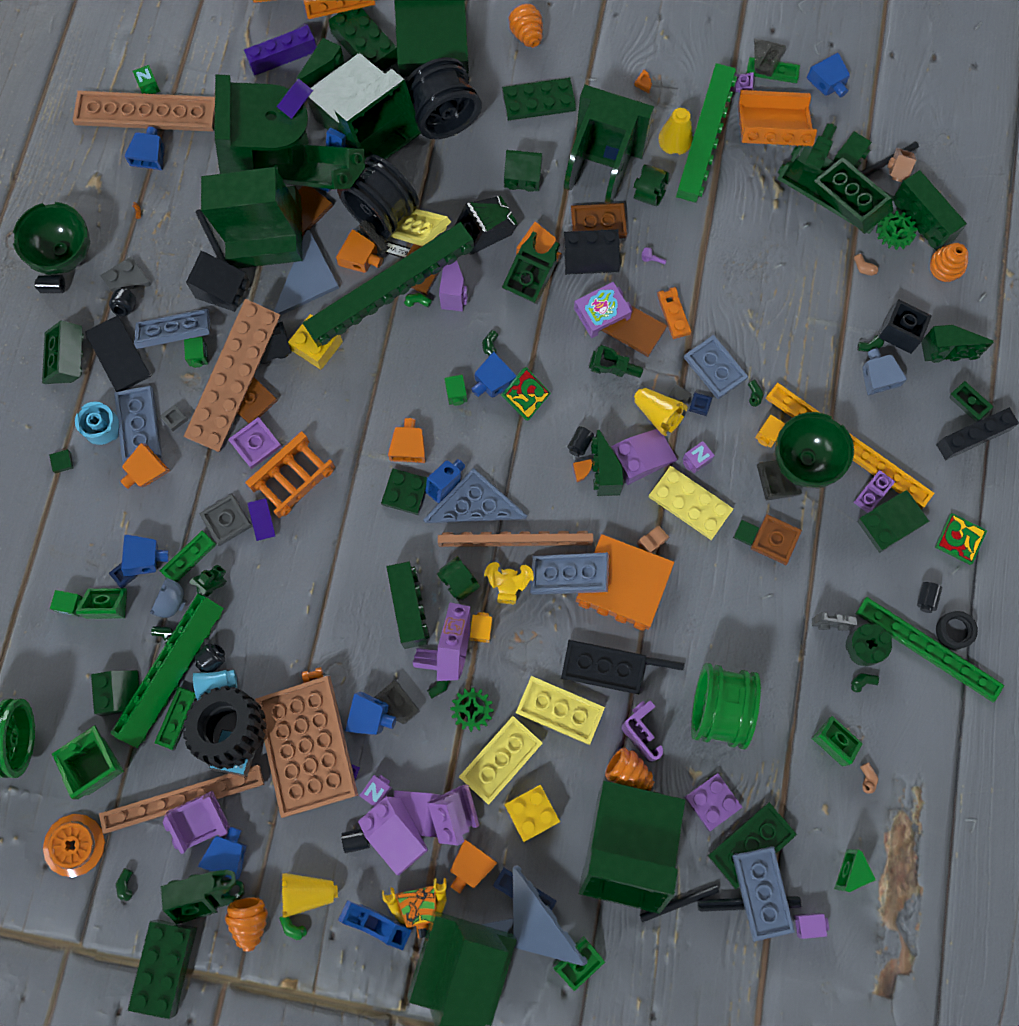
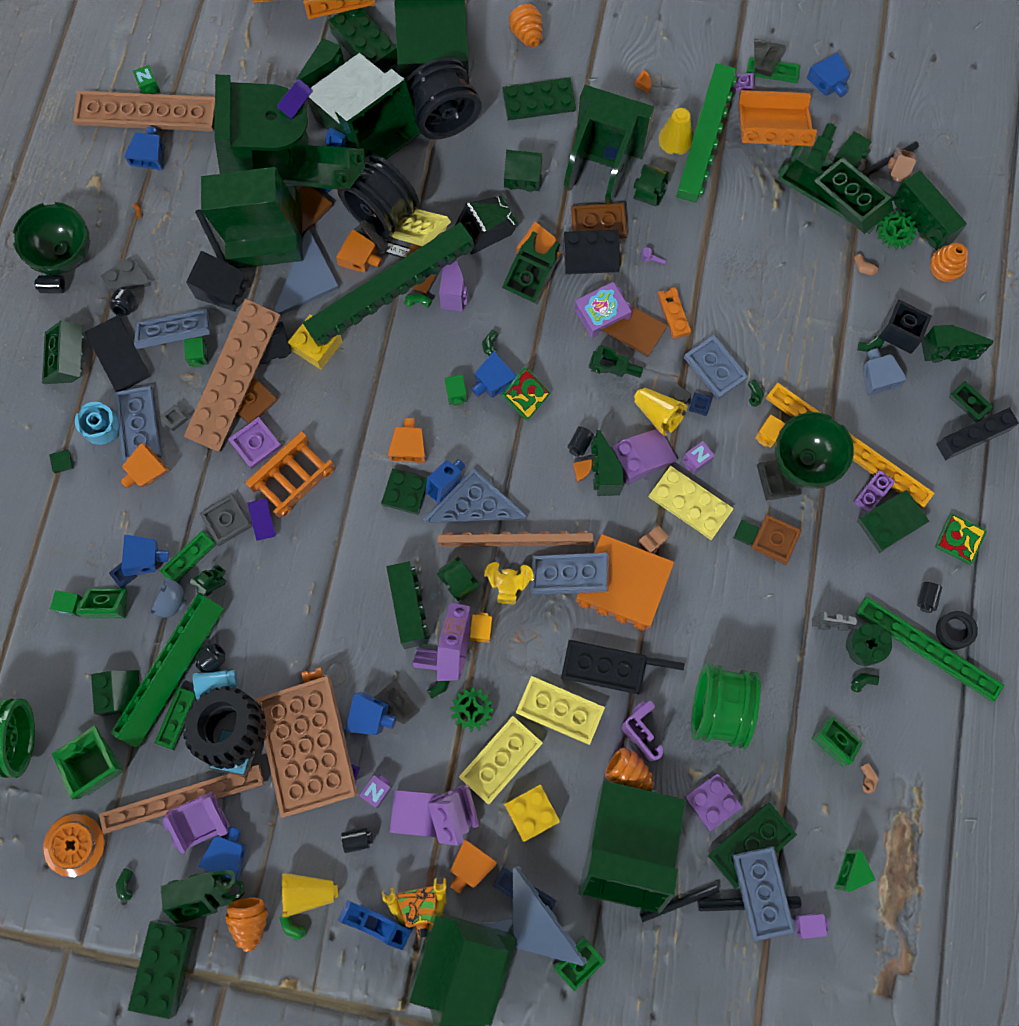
dark green arm [151,626,174,645] -> none
dark purple wedge [243,23,316,76] -> none
medium lavender slope [358,796,428,875] -> none

